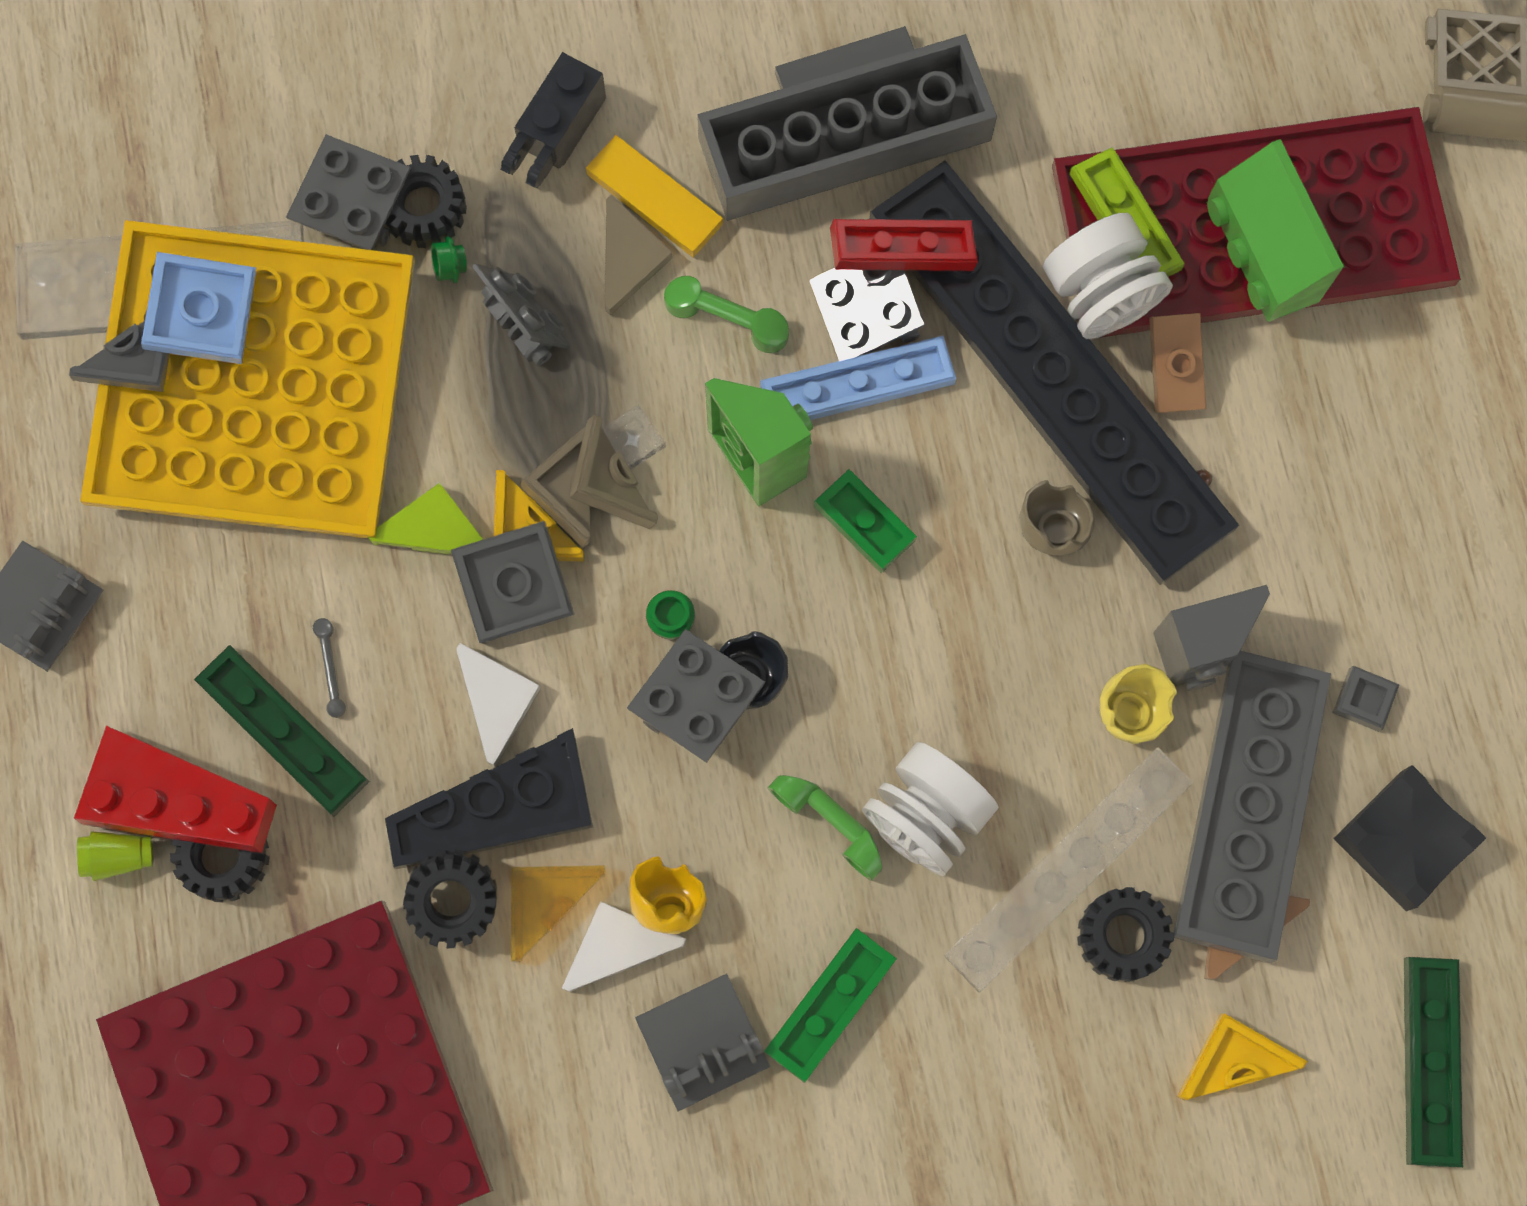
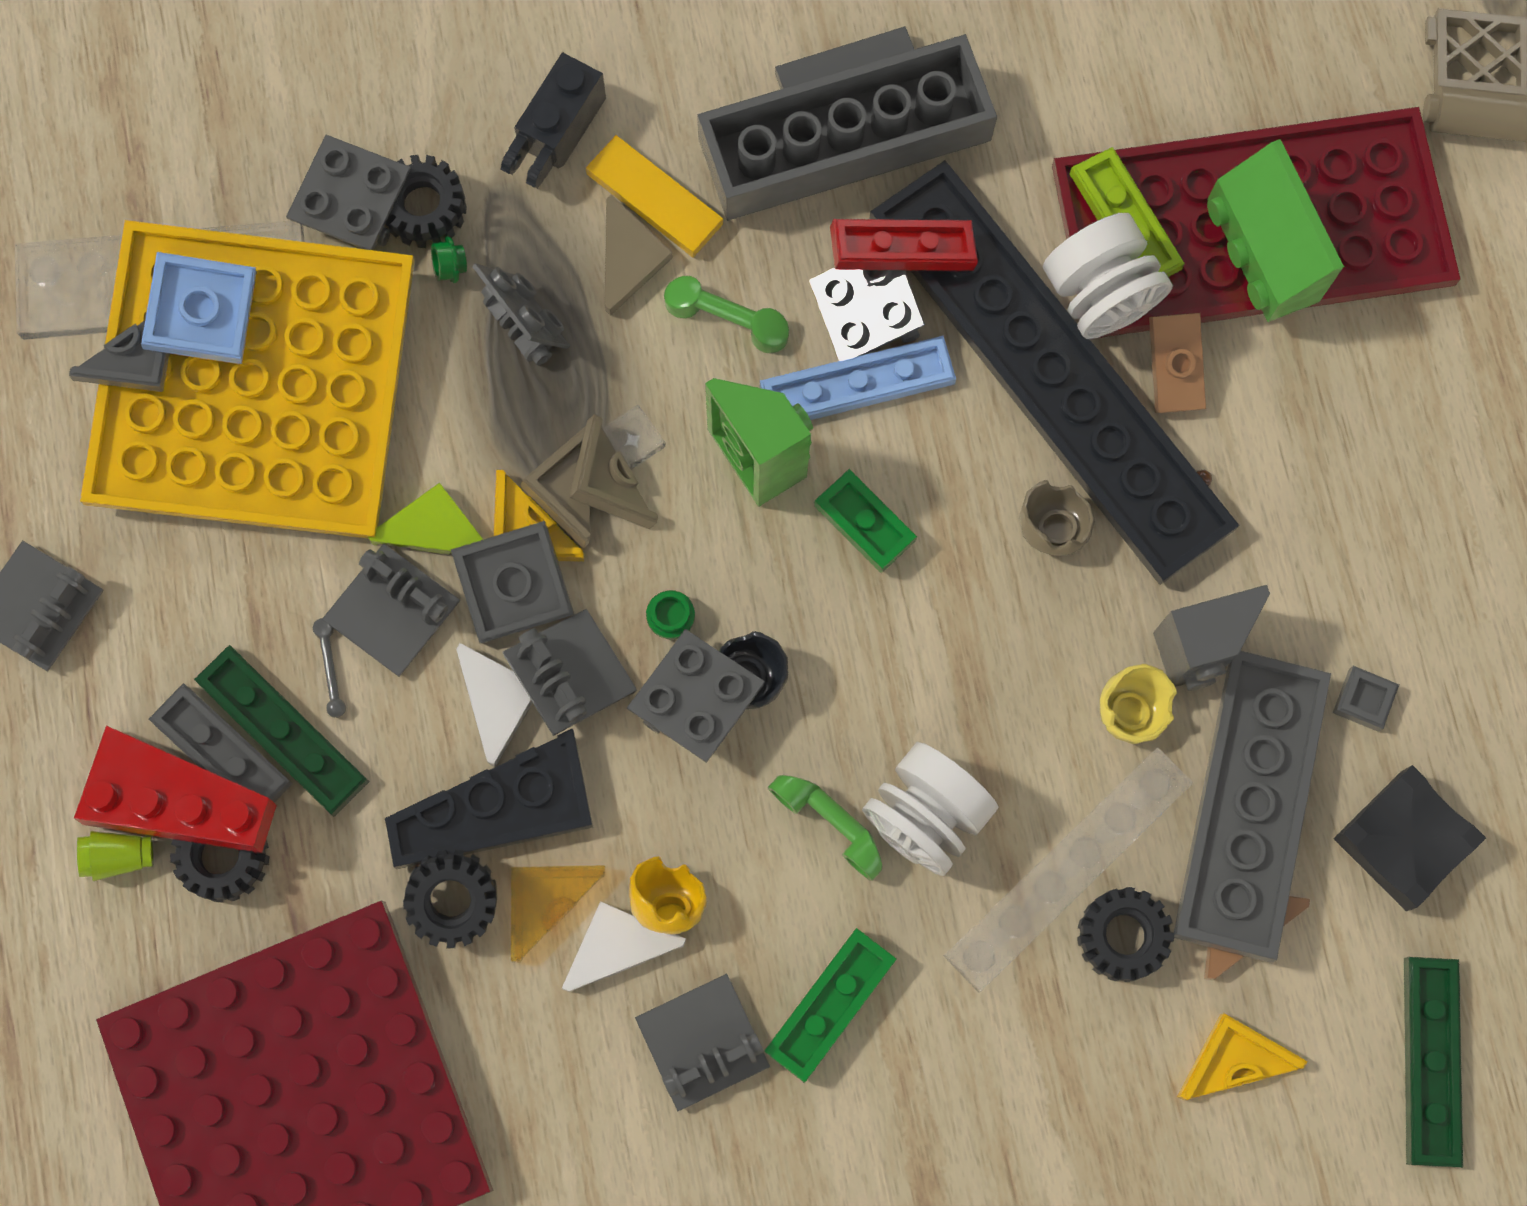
none -> dark grey tile [148,683,293,803]
none -> dark grey hinge [322,544,460,677]
none -> dark grey hinge [503,609,637,736]

